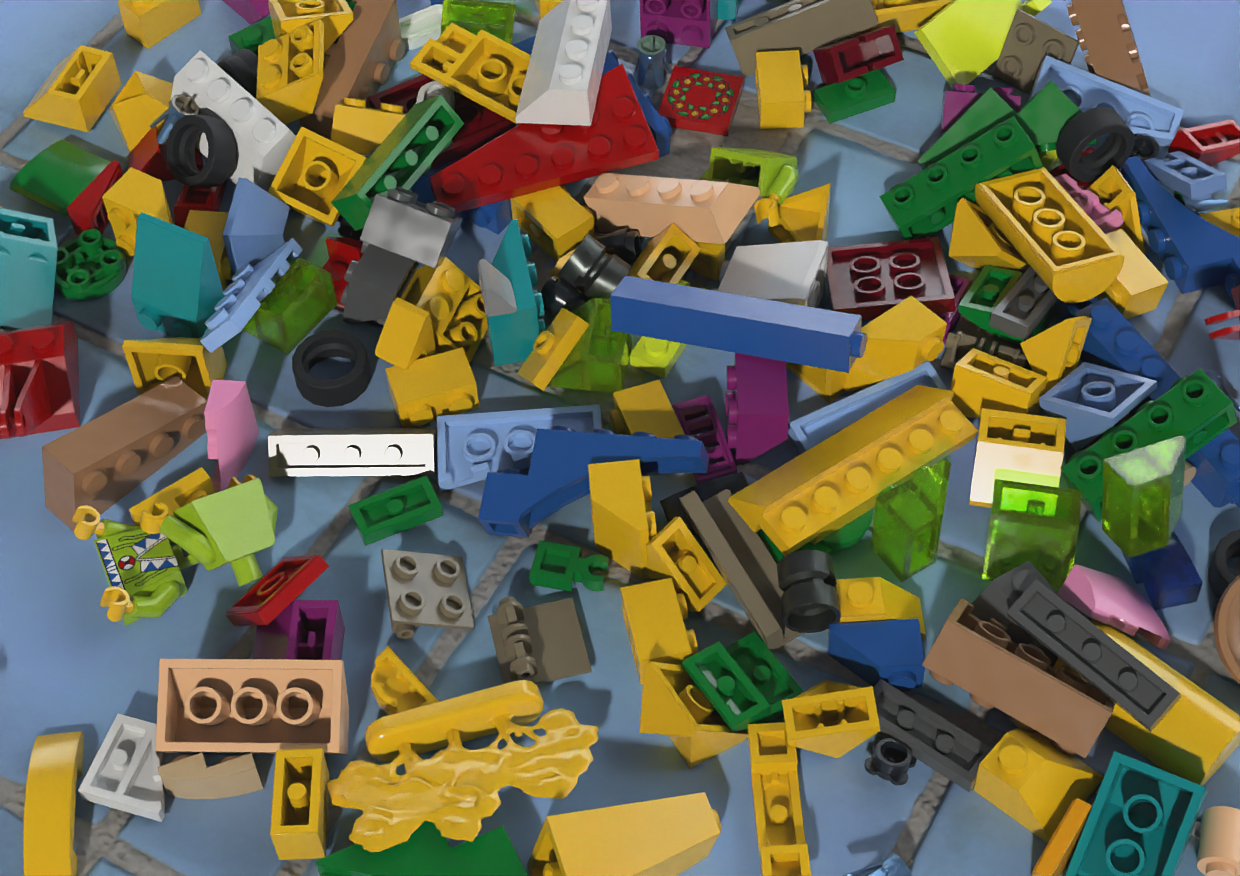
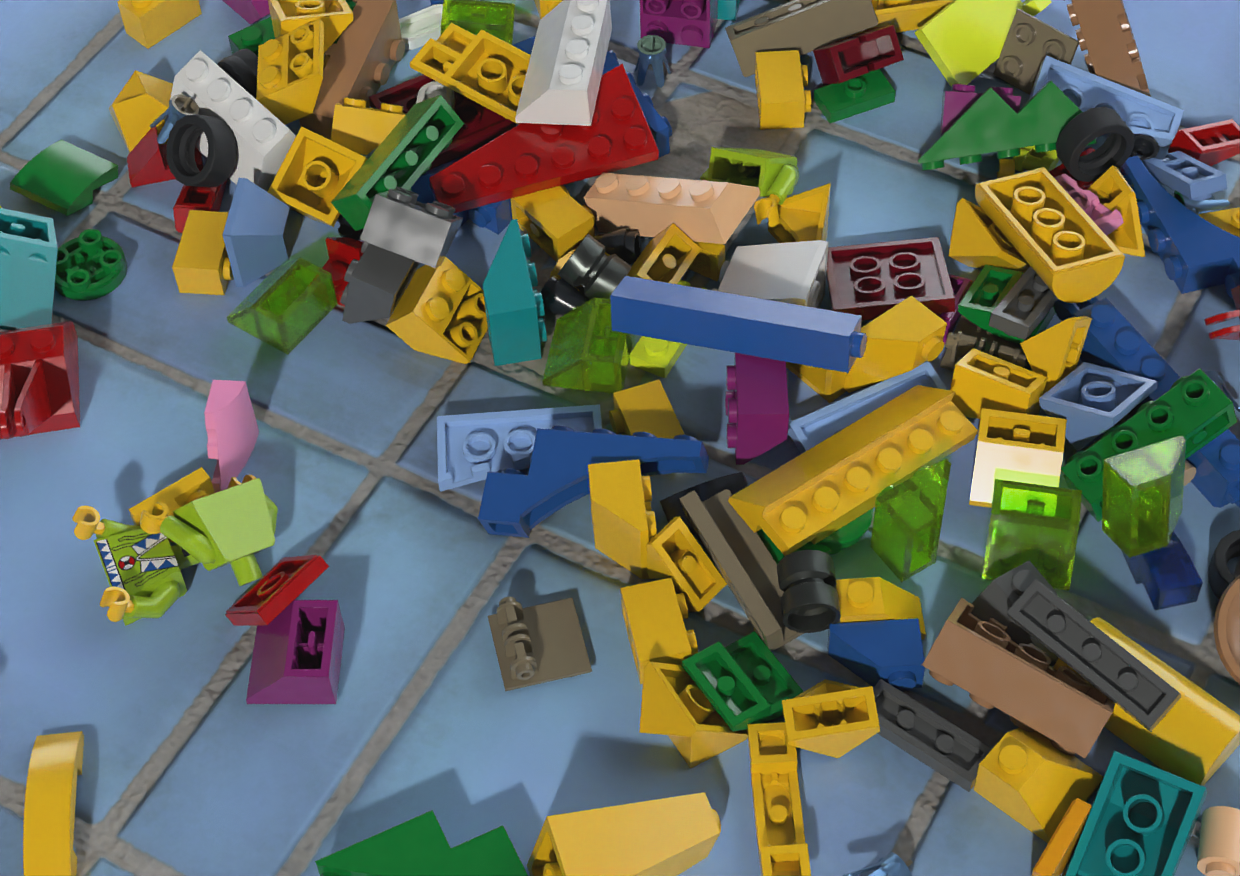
yellow slope [23,45,122,133] -> none
medium nougat wedge [42,376,207,532] -> none
red slope [67,160,123,235] -> none
white wing [78,713,165,822] -> none
yellow slope [102,167,174,256] -> none
yellow slope [122,337,227,400] -> none
teal slope [131,212,224,338] -> none
light nougat slope [155,659,349,755] -> none
tan slope [157,752,264,799] -> none
light blue wing [200,238,303,353] -> none
panel [268,427,437,477] -> none
yellow brick [270,748,330,860] -> none
black tyre [292,330,371,407] -> none
yellow plant [327,680,599,852] -> none
green plate [348,475,444,546] -> none
yellow plate [371,646,439,715] -> none
yellow slope [375,297,437,370] -> none
dark tan hinge [381,549,474,639] -> none
yellow brick [385,347,480,428] -> none
light grey slope [477,259,517,317] -> none
yellow plate [517,308,590,391] -> none
green plate [529,540,609,592] -> none
red tile [658,66,744,136] -> none
magenta slope [672,395,737,485] -> none
black plate [864,738,917,785] -> none
green brick [879,116,1043,240] -> none
bright pink slope [1057,564,1171,650] -> none
yellow brick [1097,229,1169,319] -> none

